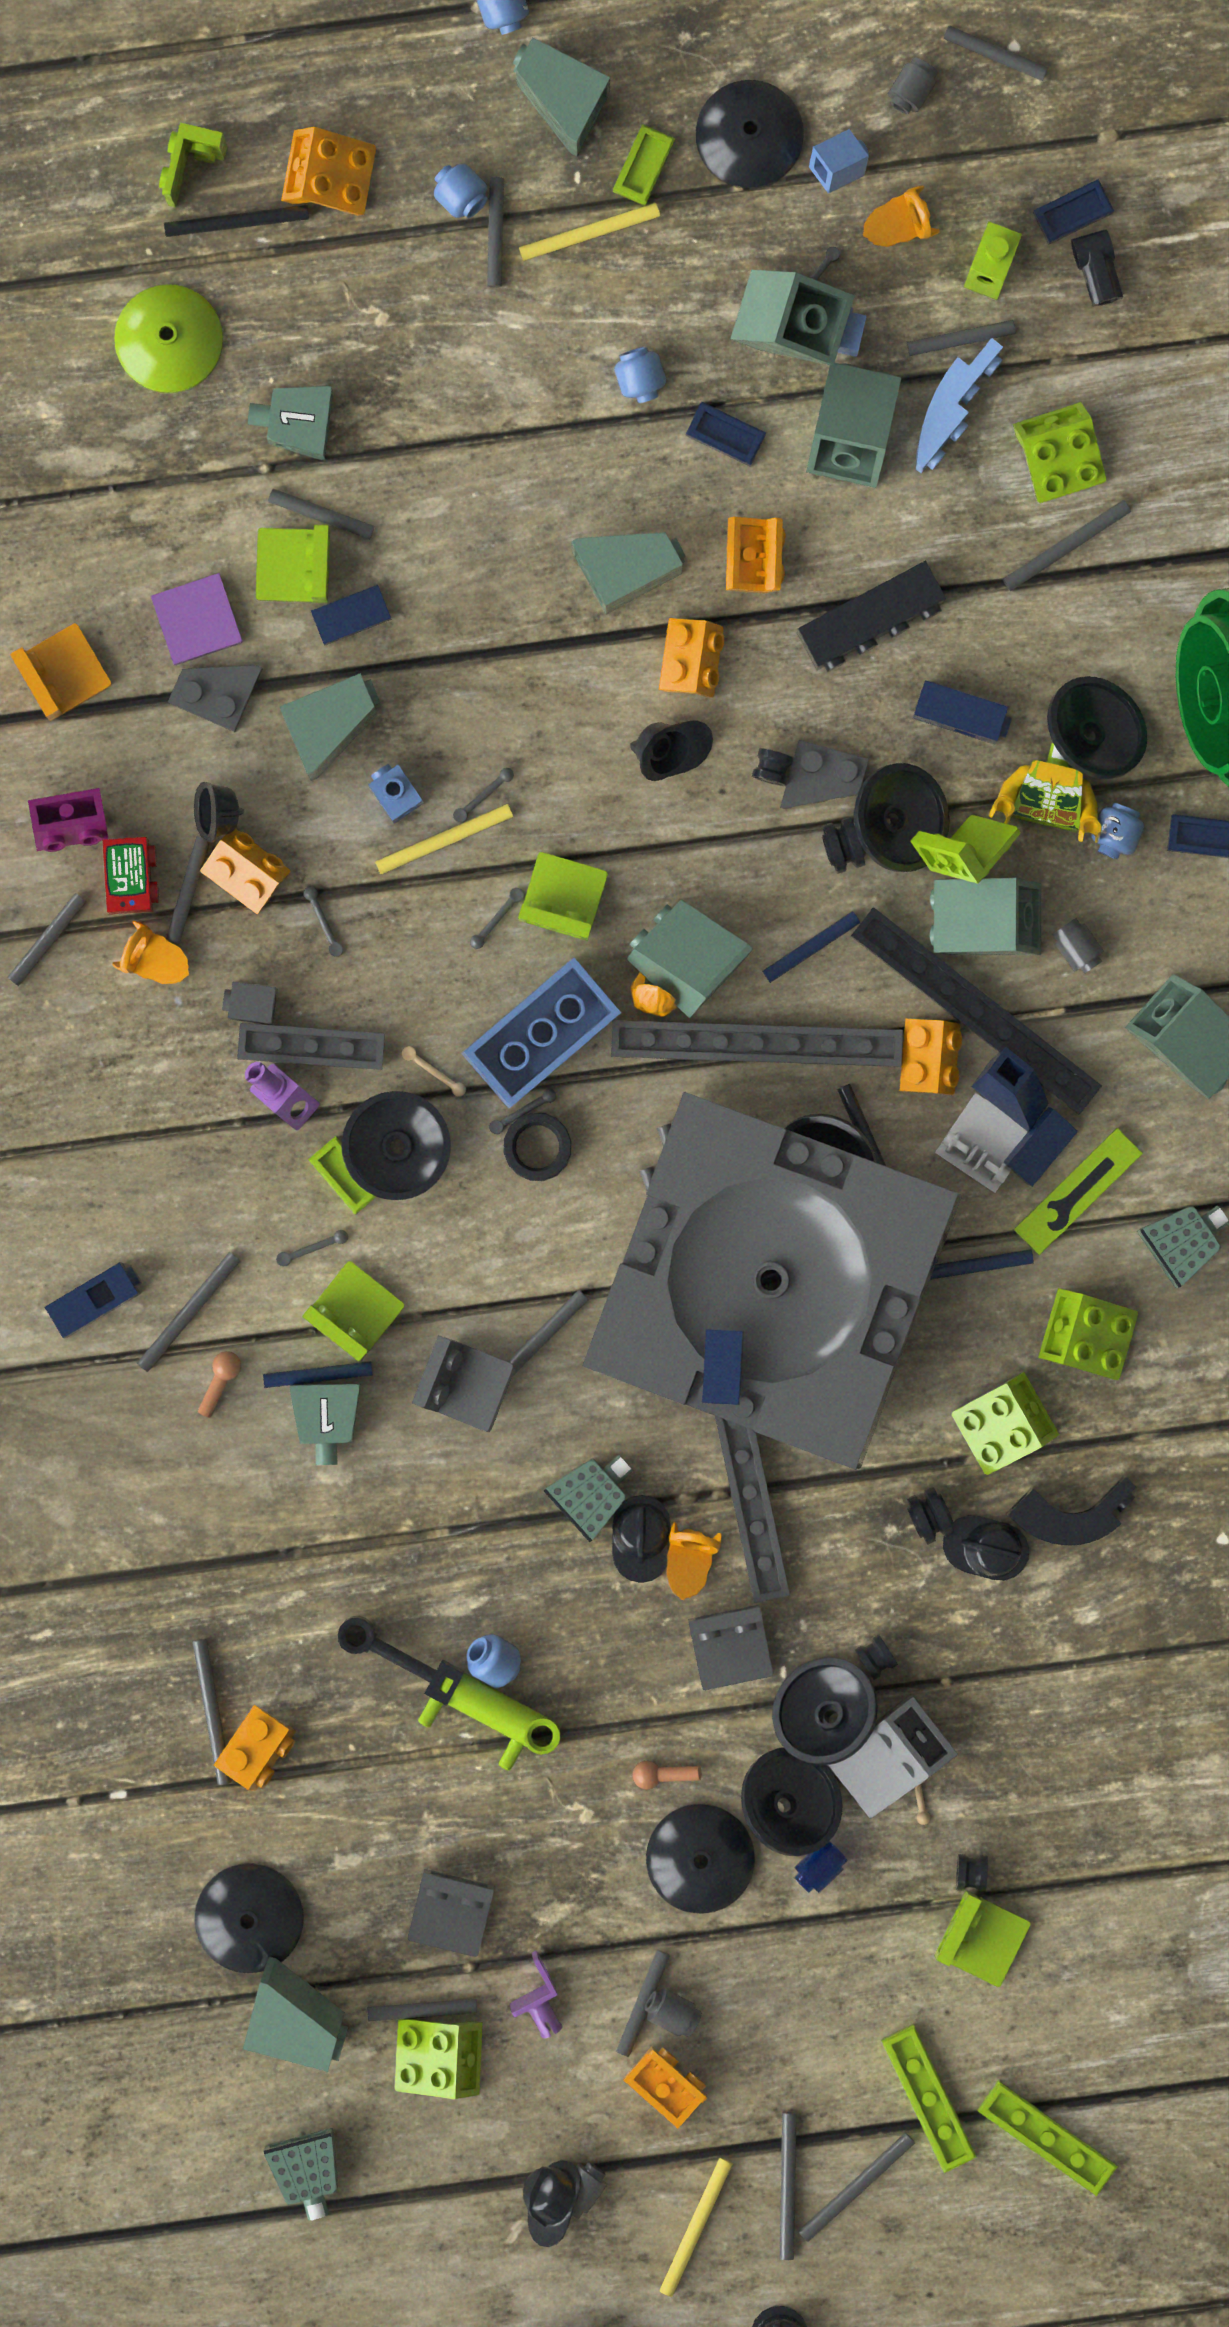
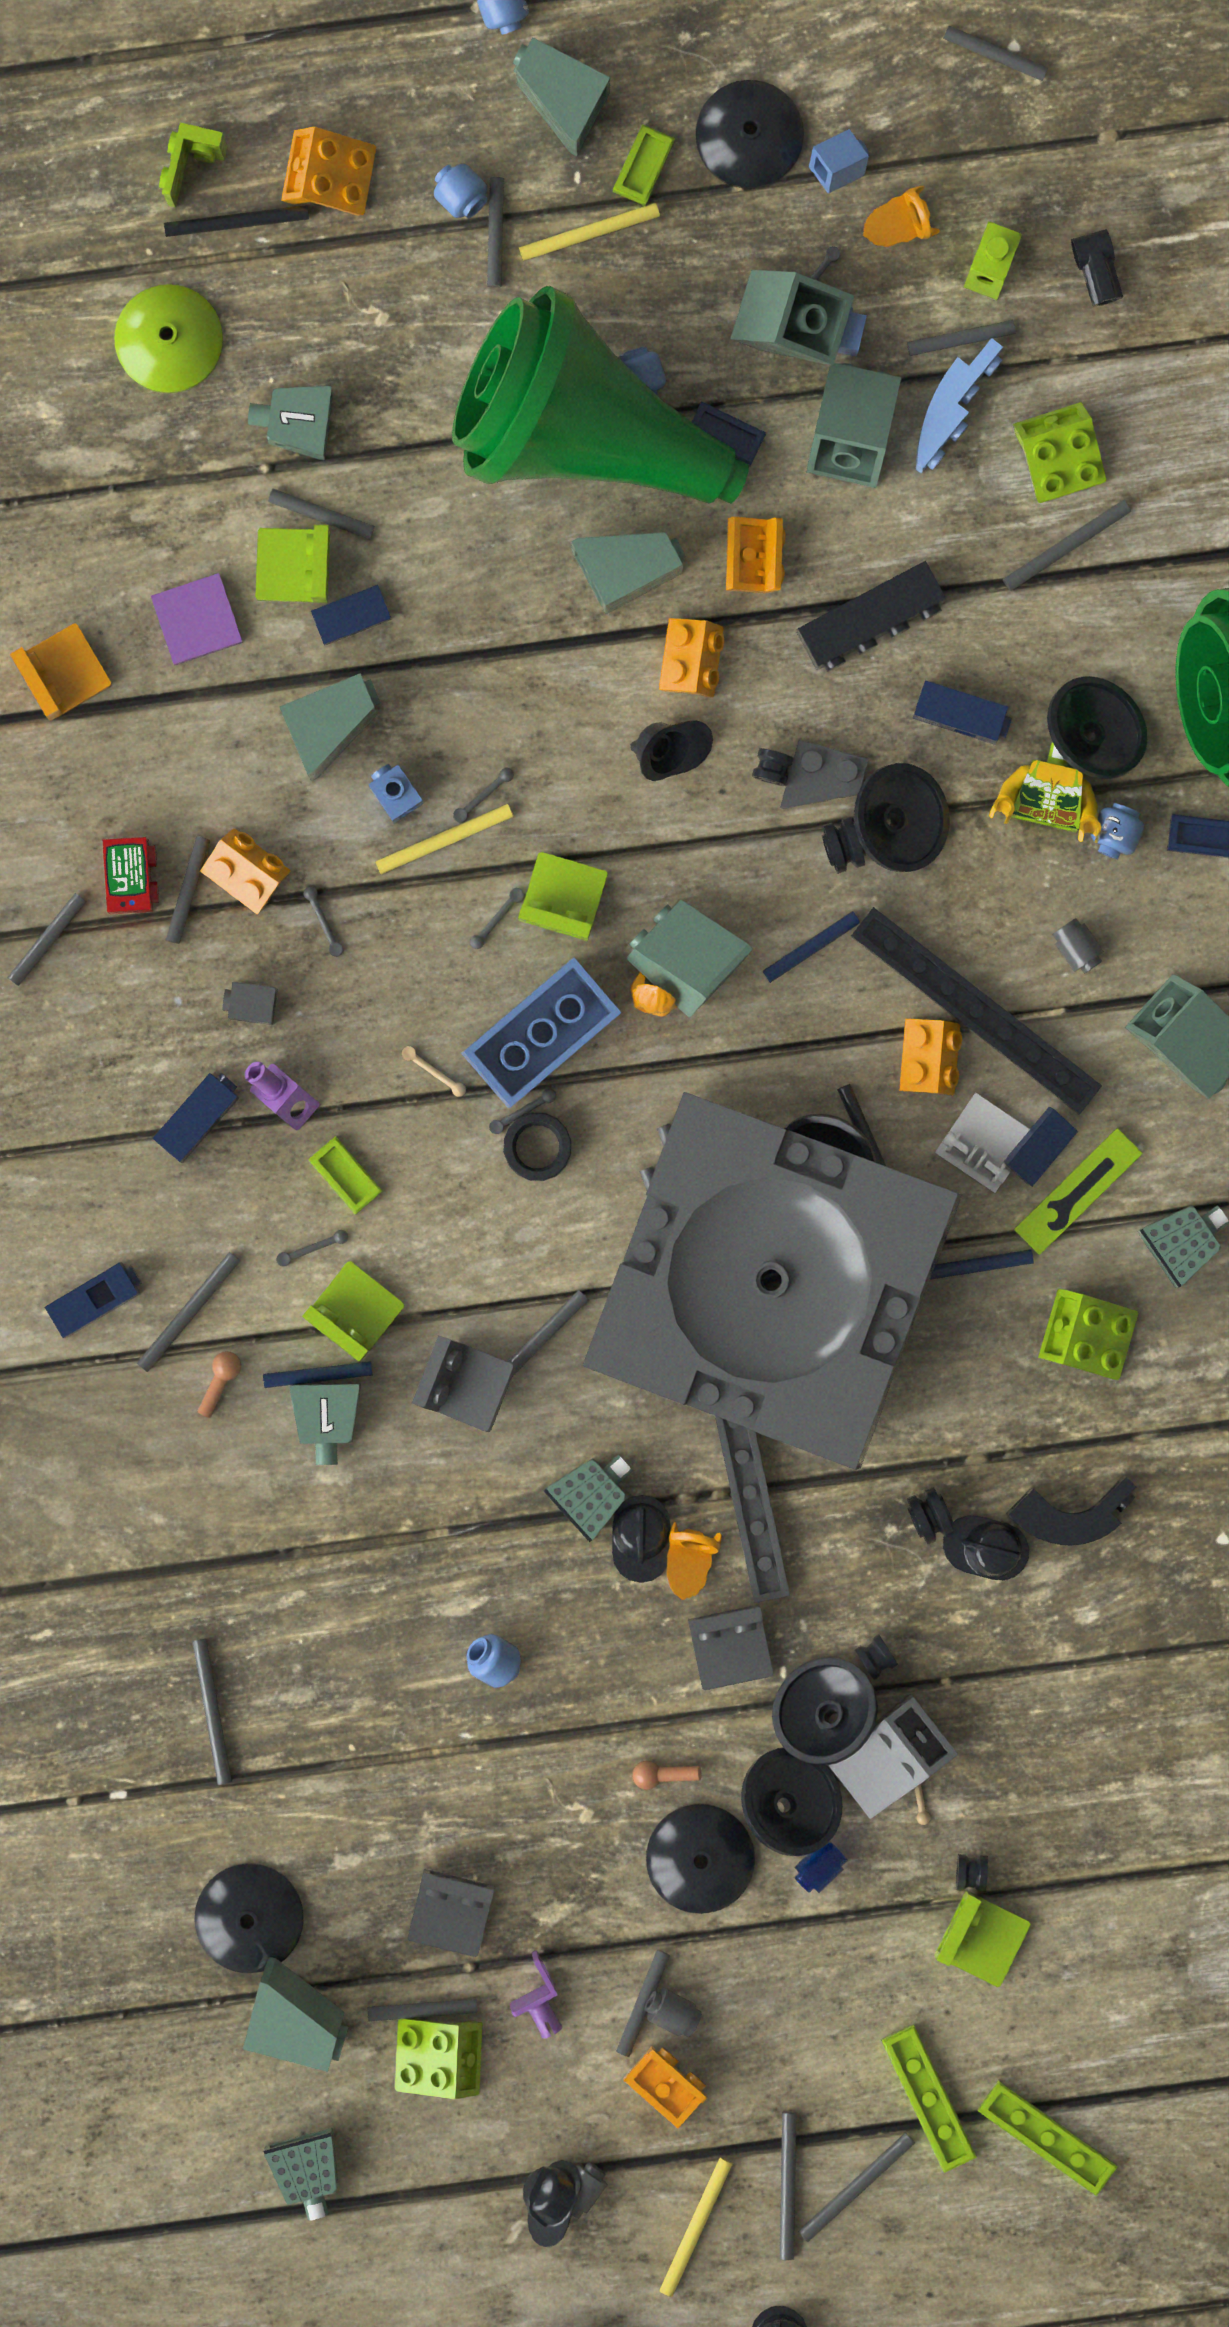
magenta brick [28,788,109,852] -> none
light orange piece [112,921,189,984] -> none
dark grey wing [168,665,263,732] -> none
black piece [194,782,244,843] -> none
light orange bracket [213,1705,296,1791] -> none
dark grey plate [237,1023,385,1070] -> none
lime piece [337,1616,560,1771] -> none
black dish [342,1091,451,1200] -> none
dark grey plate [611,1020,903,1067] -> none
dark blue tile [702,1329,744,1405] -> none
dark grey brick [888,57,938,114] -> none
lime bracket [911,815,1021,884] -> none
sand green slope [930,878,1041,955] -> none
lime bracket [952,1372,1060,1475] -> none
dark blue slope [971,1047,1049,1132] -> none
dark blue tile [1033,179,1114,245] -> none
none -> dark blue brick [152,1073,239,1163]
none -> green piece [452,286,749,504]

